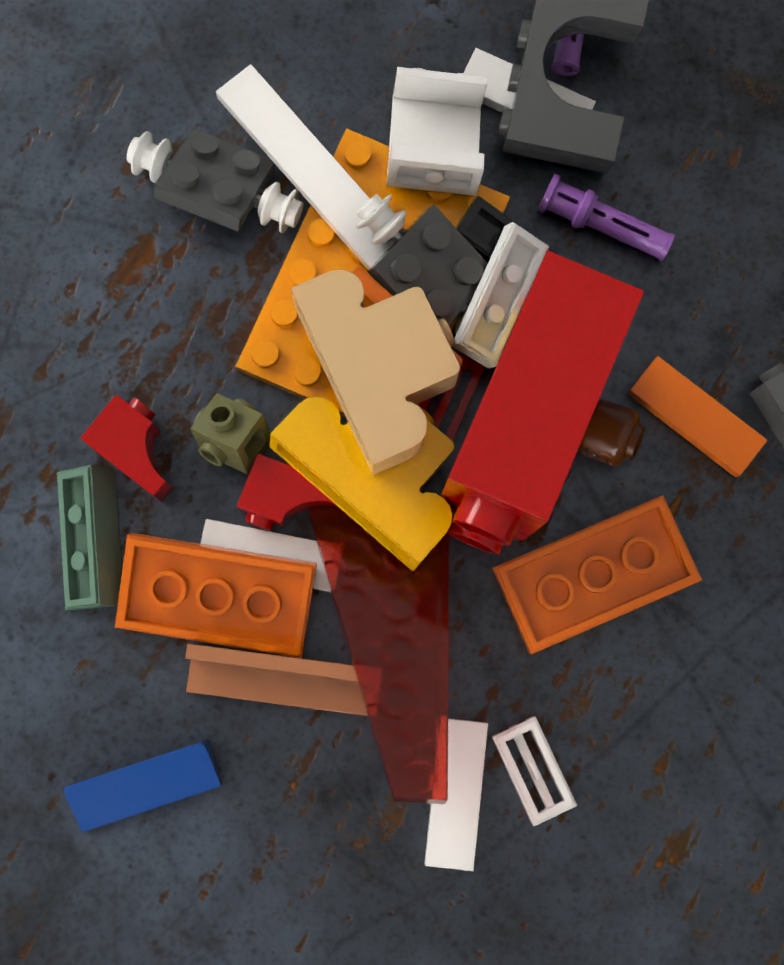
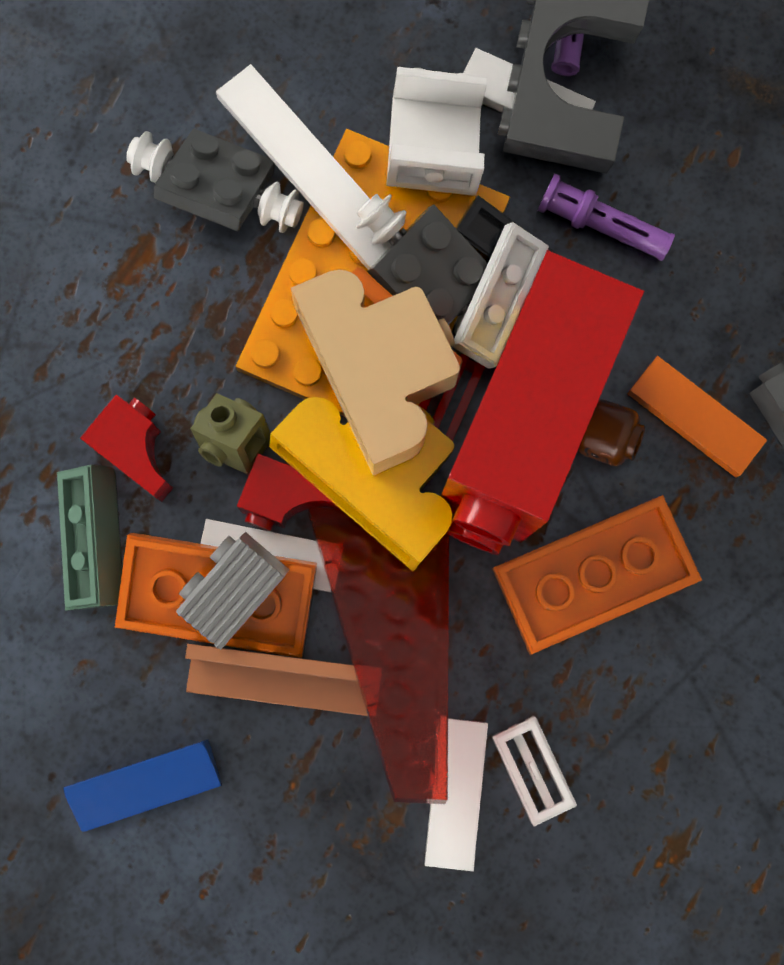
none -> light grey brick [176,532,290,650]

